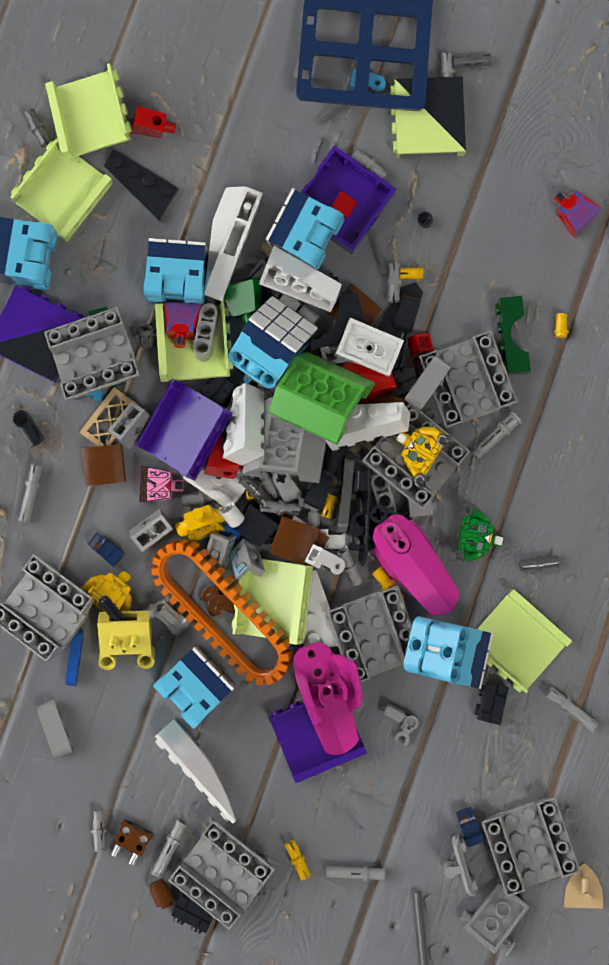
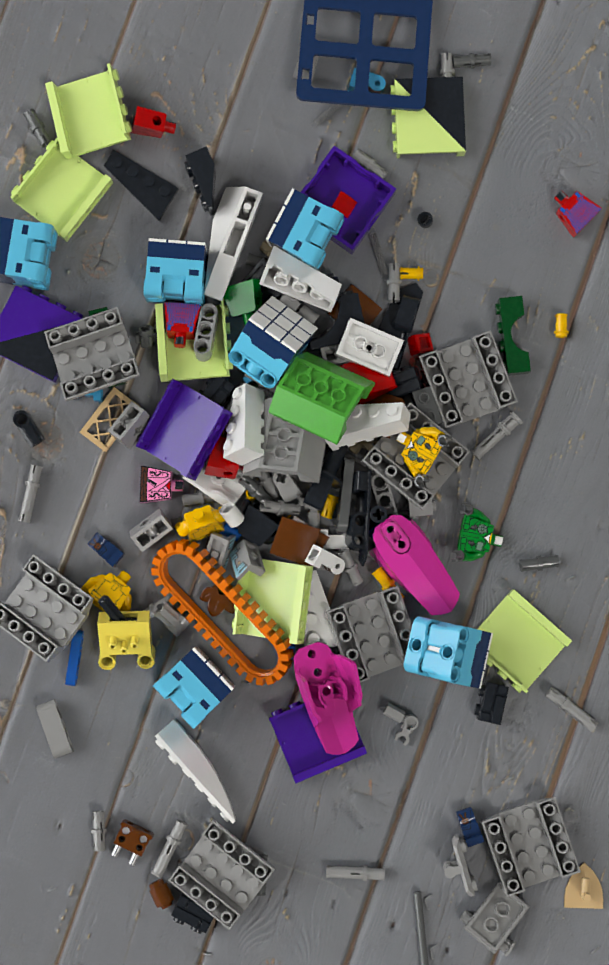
reddish brown slope [81,444,126,486] -> none
yellow pin [284,839,311,881] -> none
light grey beam [404,355,451,411] -> none
none -> black slope [184,146,216,216]

